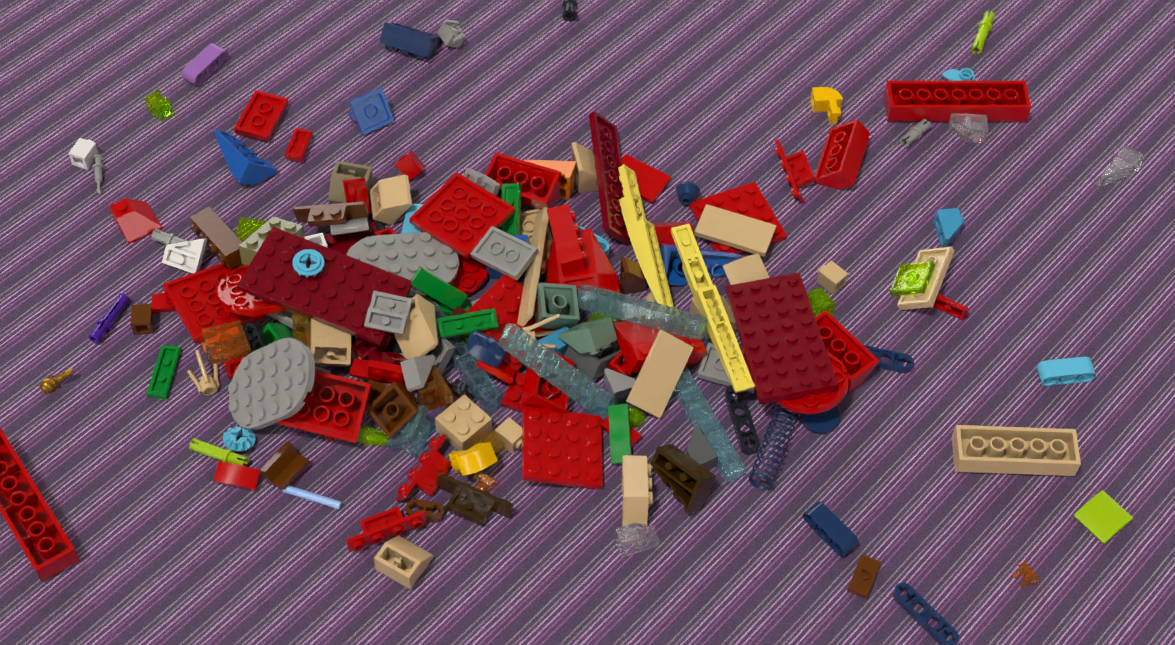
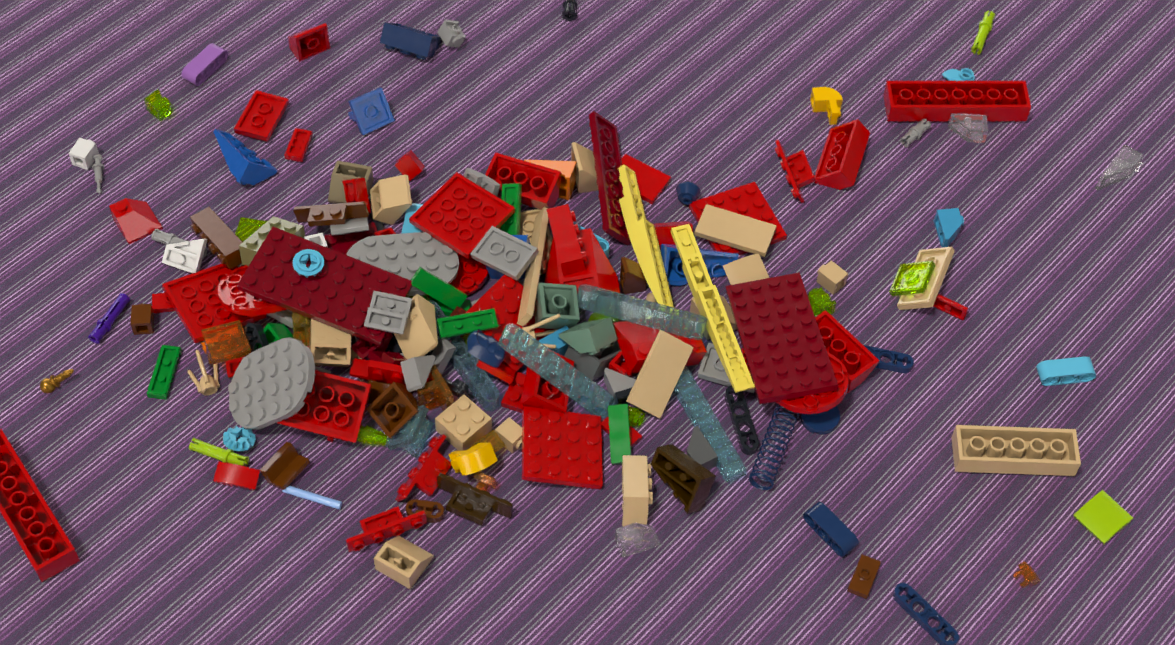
none -> red slope [288,23,330,62]

